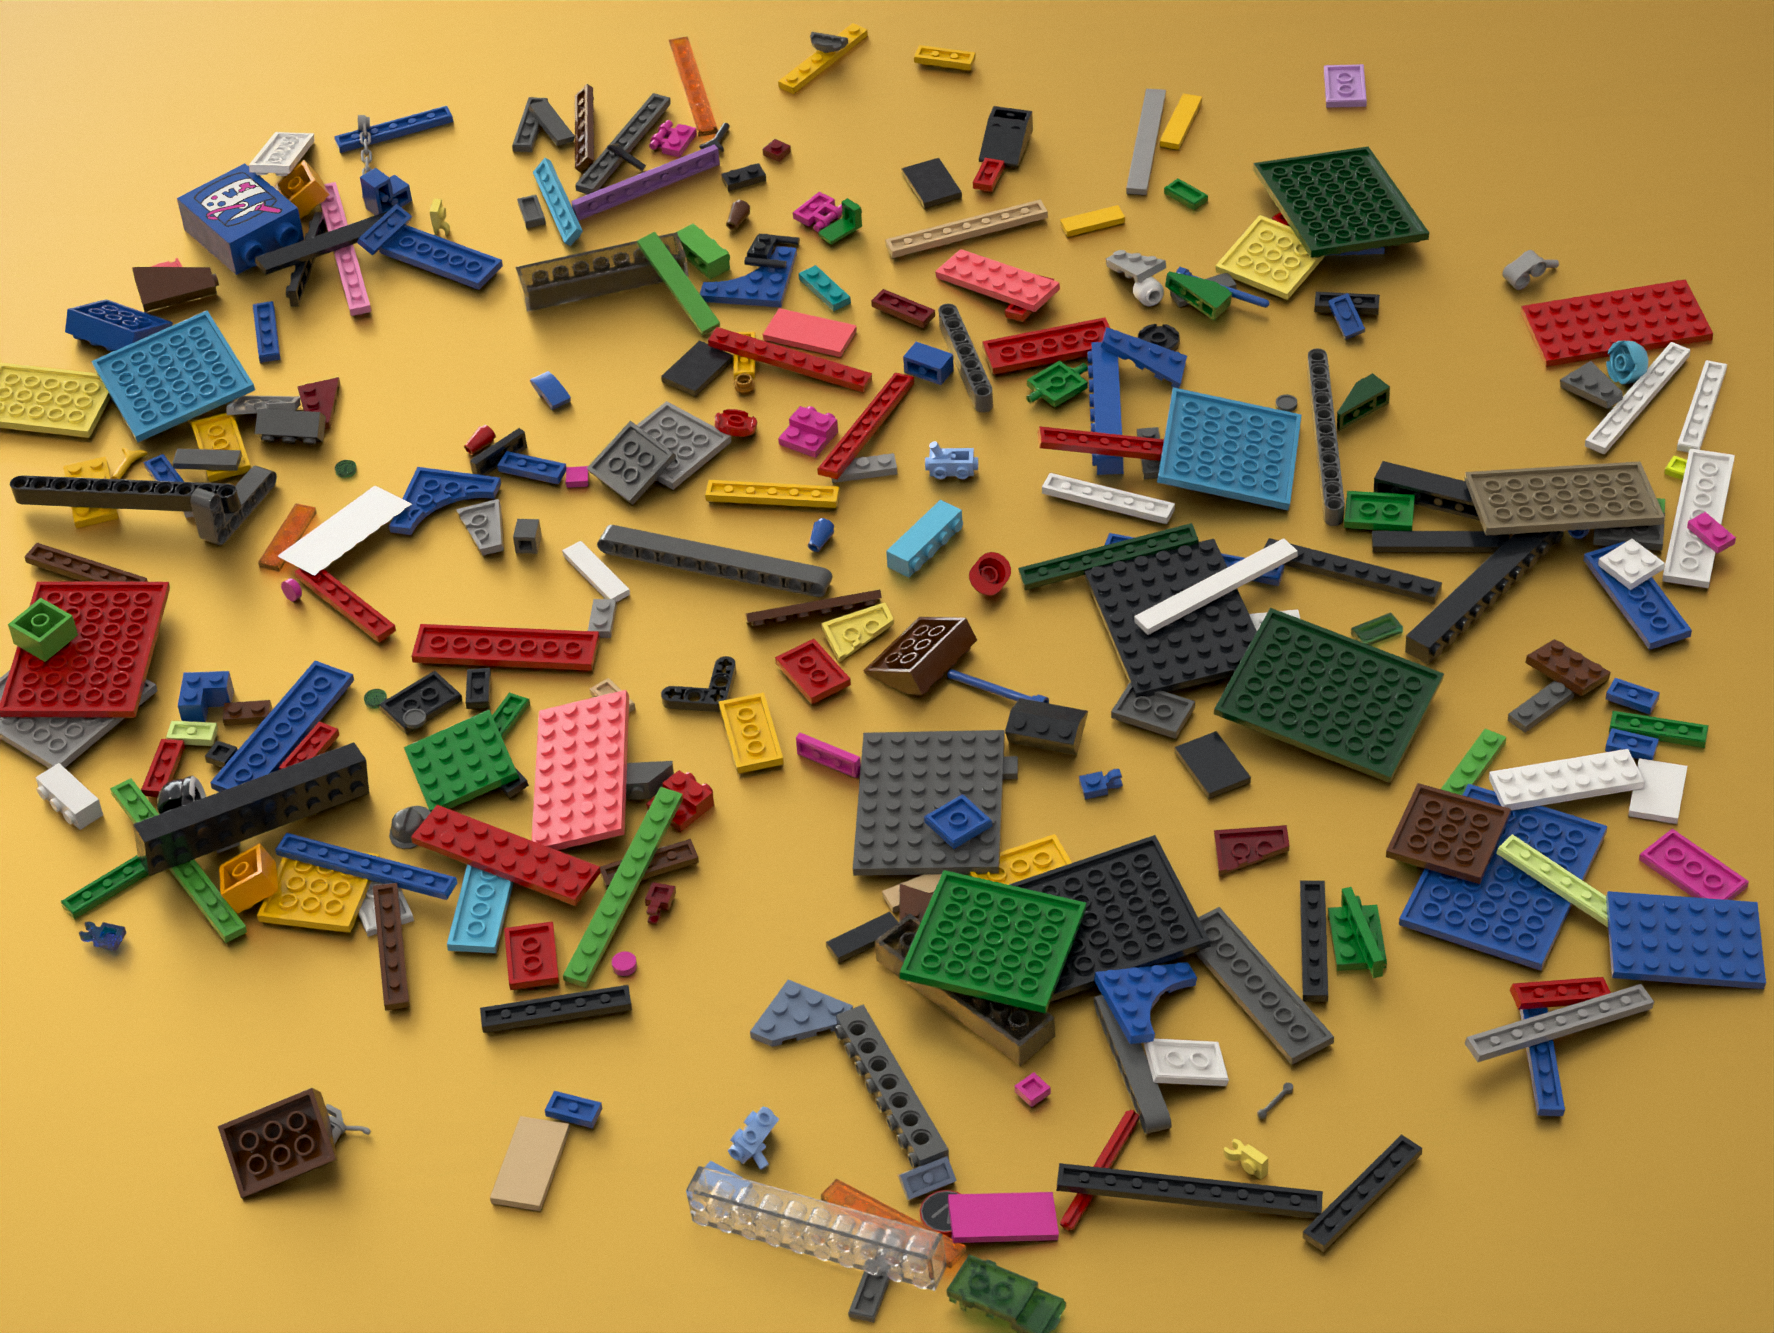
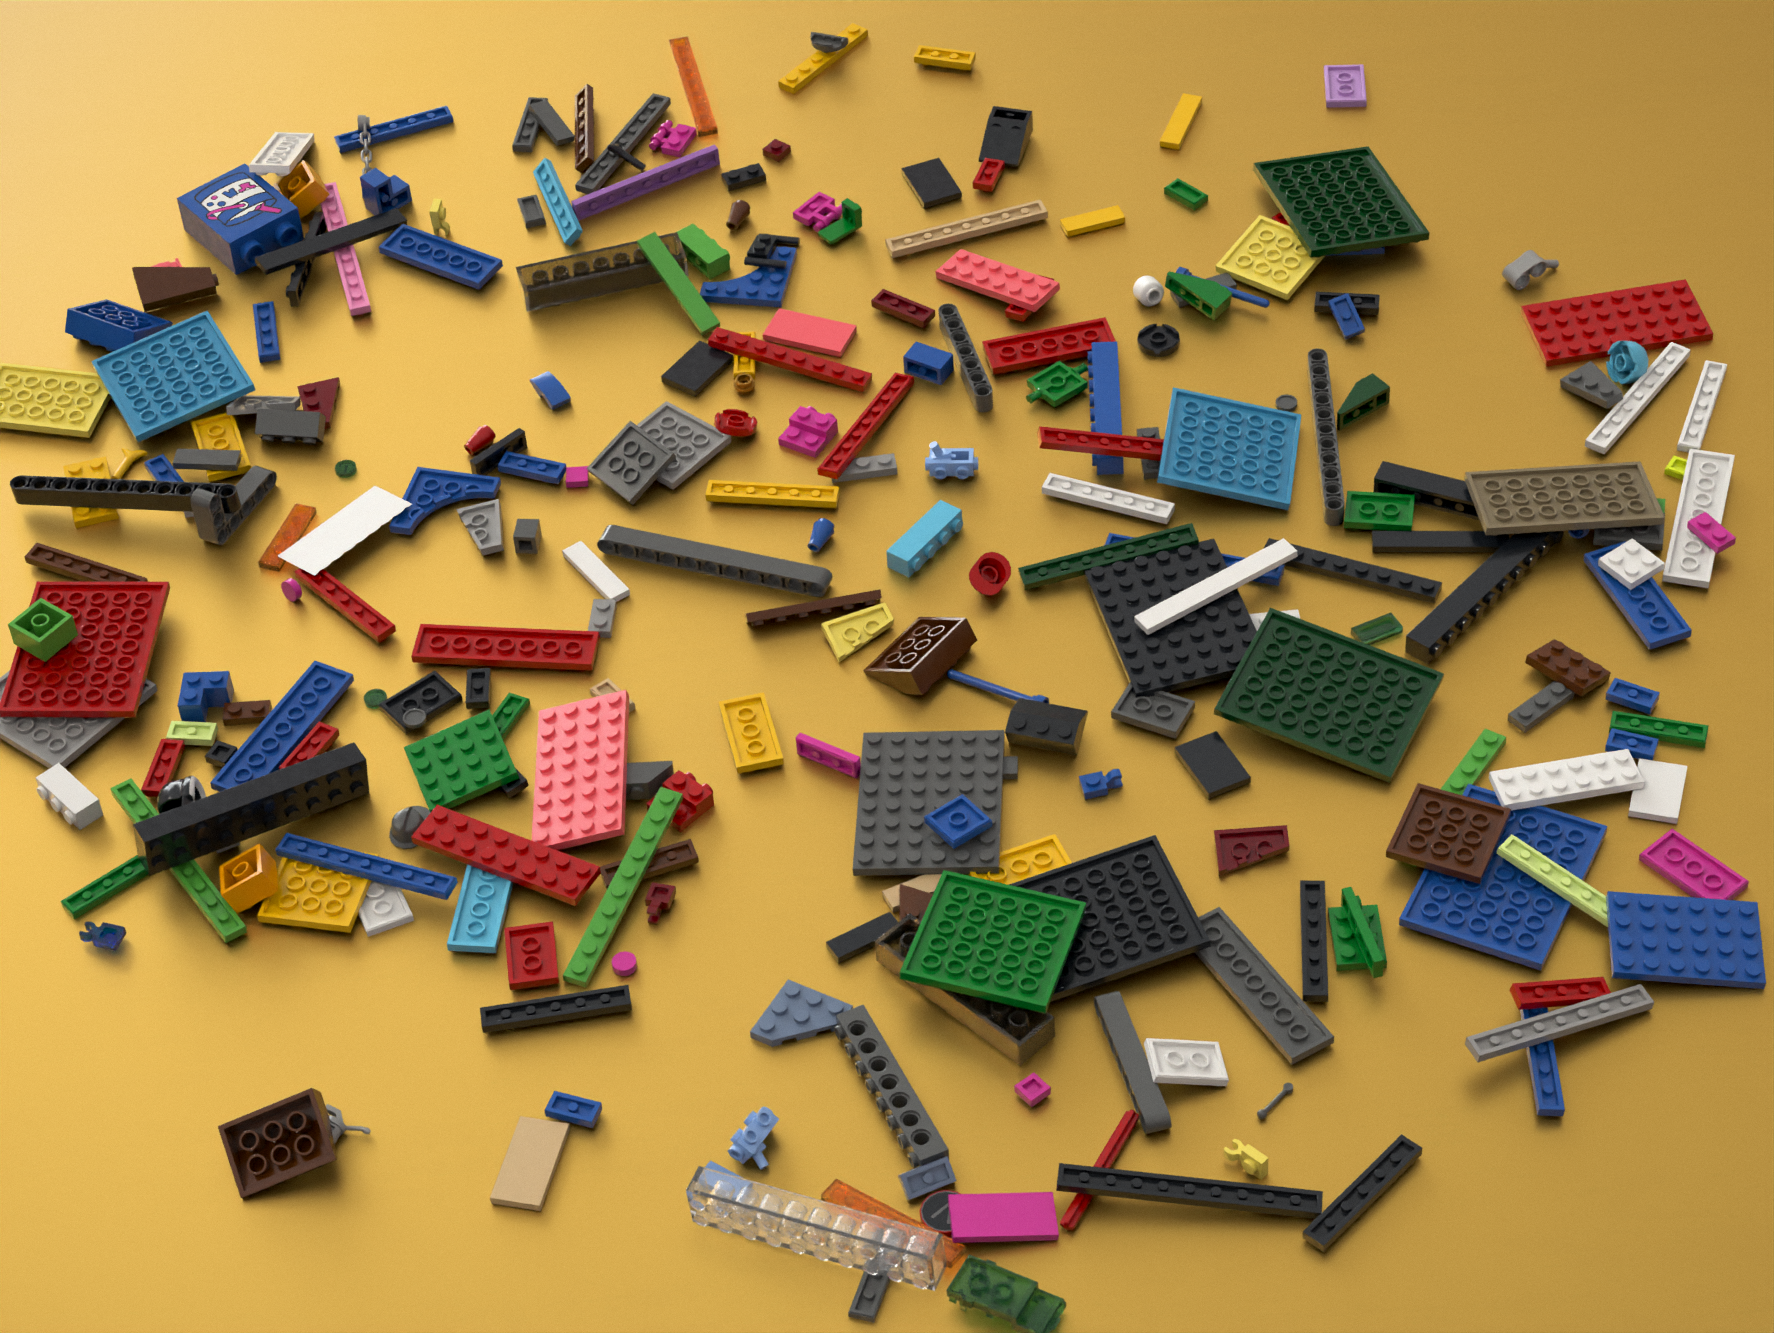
blue plate [357,204,412,255] -> none
reddish brown plate [373,883,410,1011] -> none
black beam [661,656,736,712] -> none
black piece [699,123,730,152] -> none
red plate [775,639,851,704] -> none
teal plate [799,265,851,312] -> none
blue plate [1094,962,1197,1044] -> none
blue wing [1101,327,1187,388] -> none
light grey wing [1106,250,1166,283] -> none
light grey tile [1126,89,1166,195] -> none

